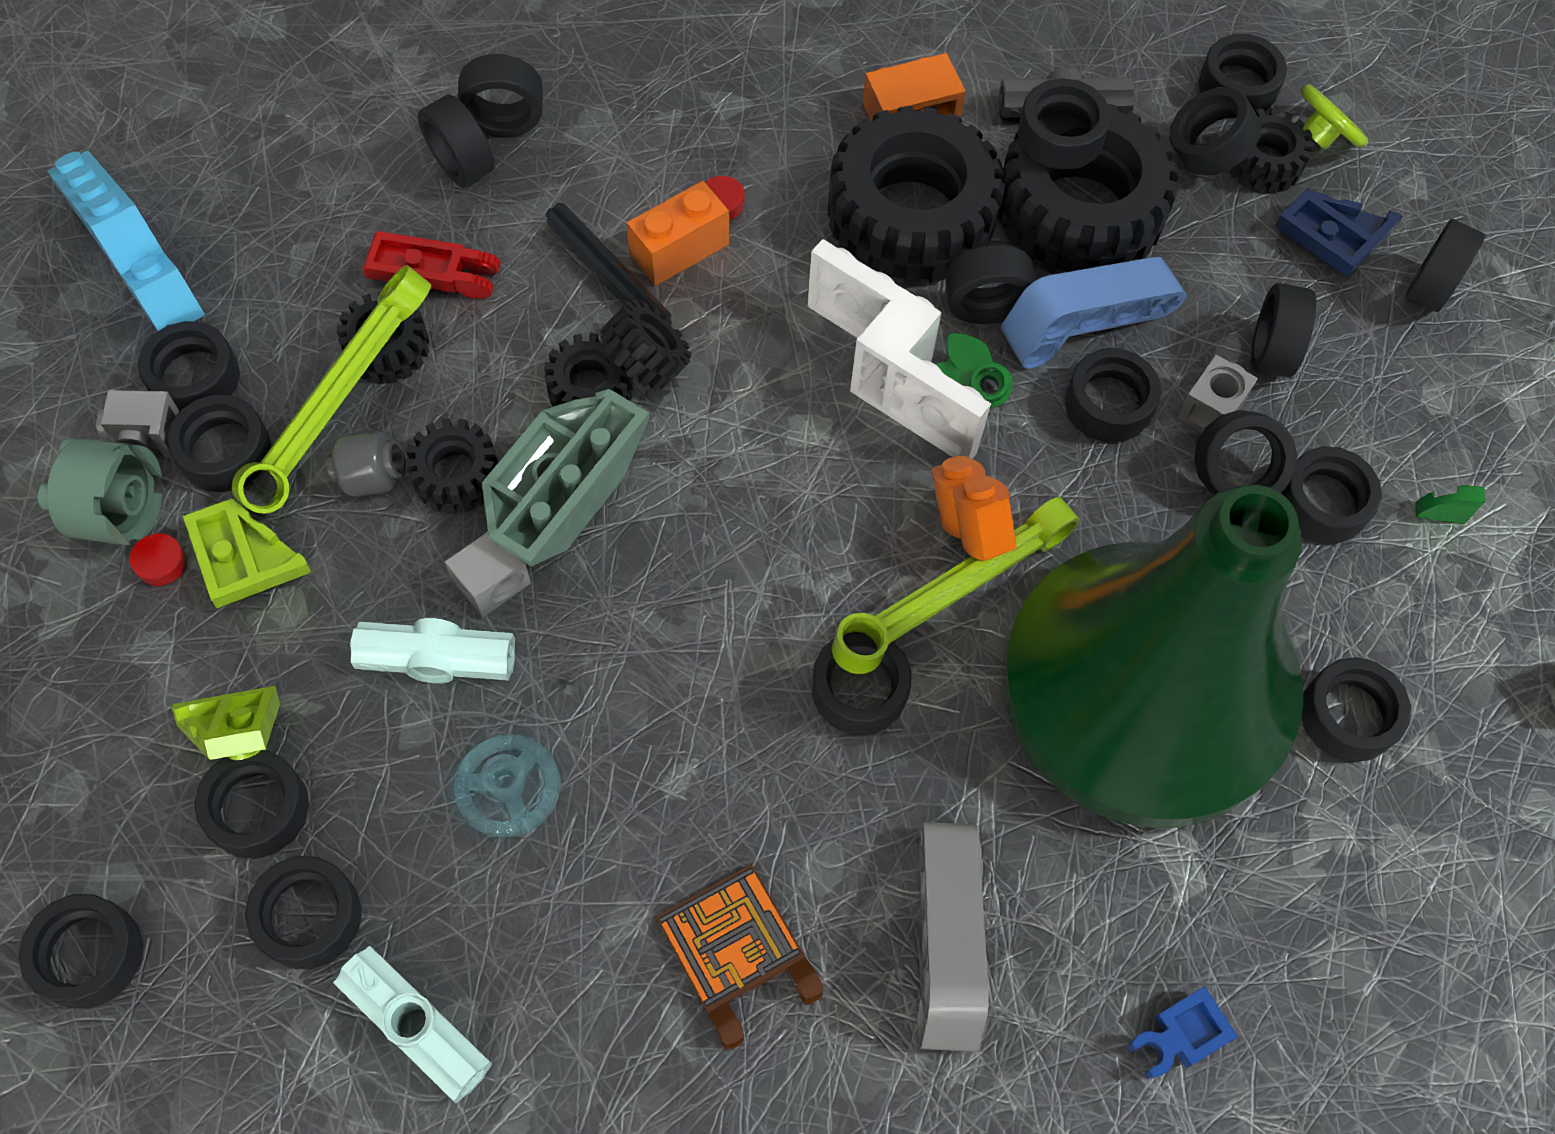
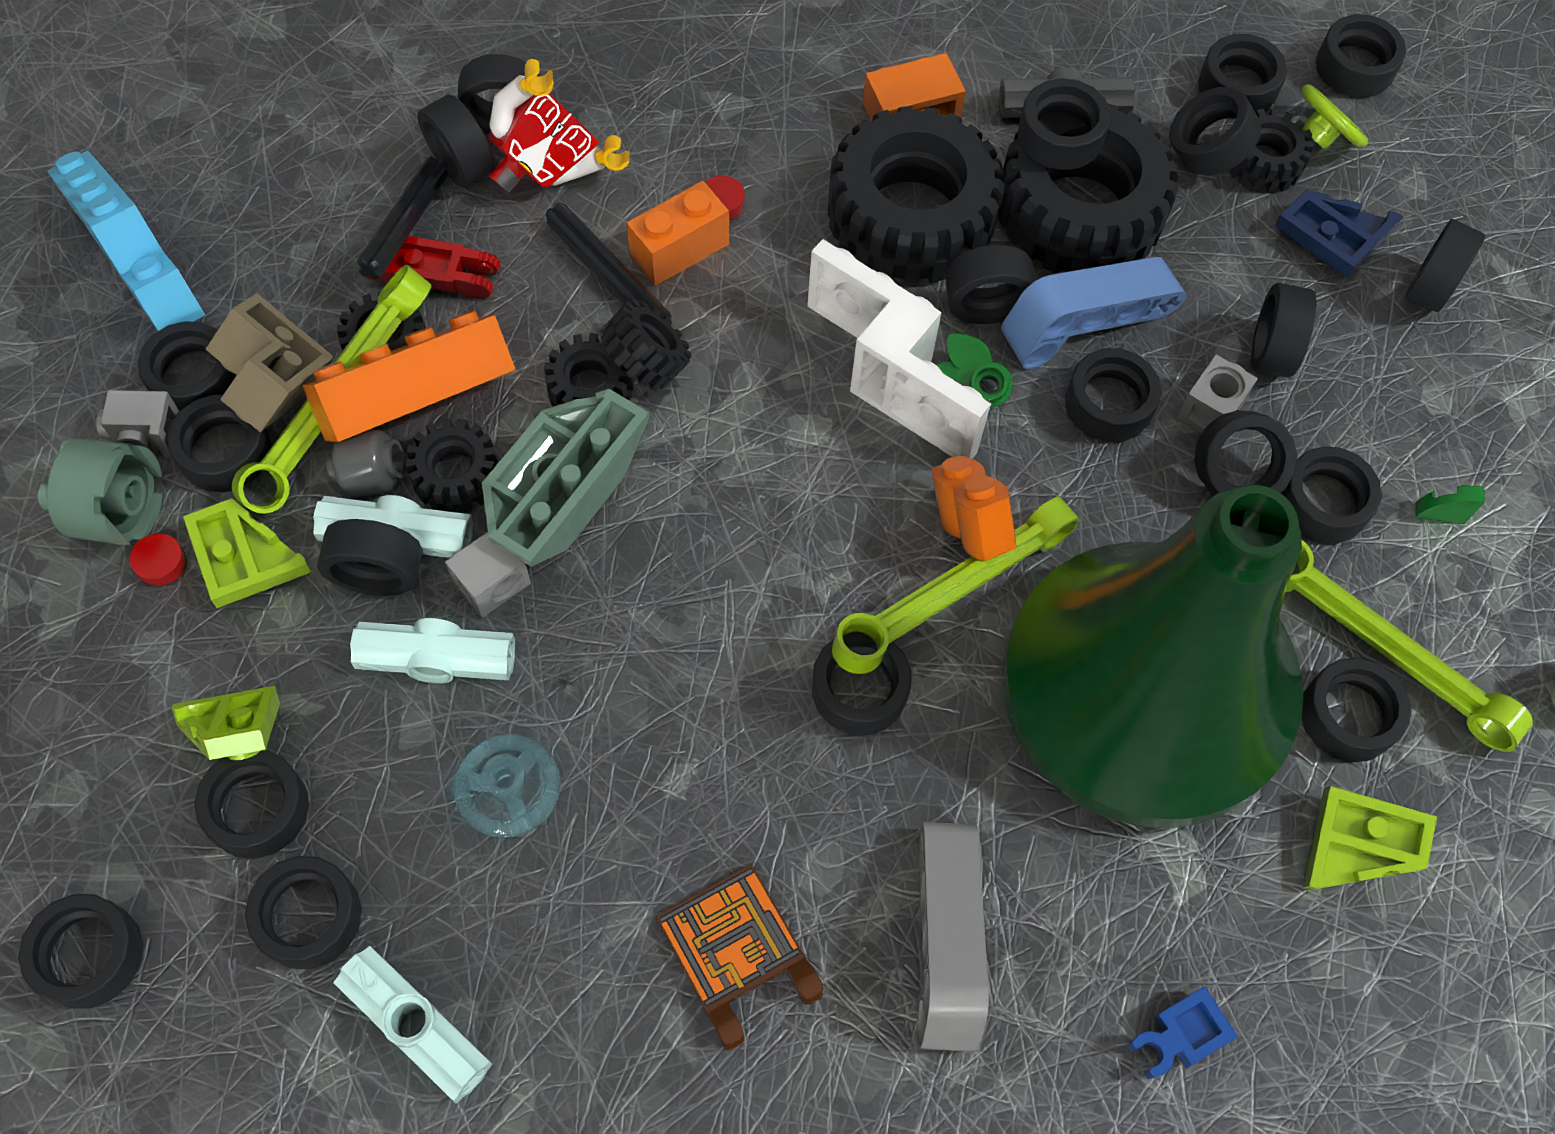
none -> dark tan brick [206,293,334,432]
none -> orange brick [302,310,516,442]
none -> light aqua piece [313,495,474,558]
none -> black tyre [317,519,423,596]
none -> black axle [357,156,448,279]
none -> torso [488,59,630,194]
none -> lime piece [1286,540,1533,752]
none -> lime wing [1303,786,1437,890]
none -> black tyre [1316,14,1407,97]

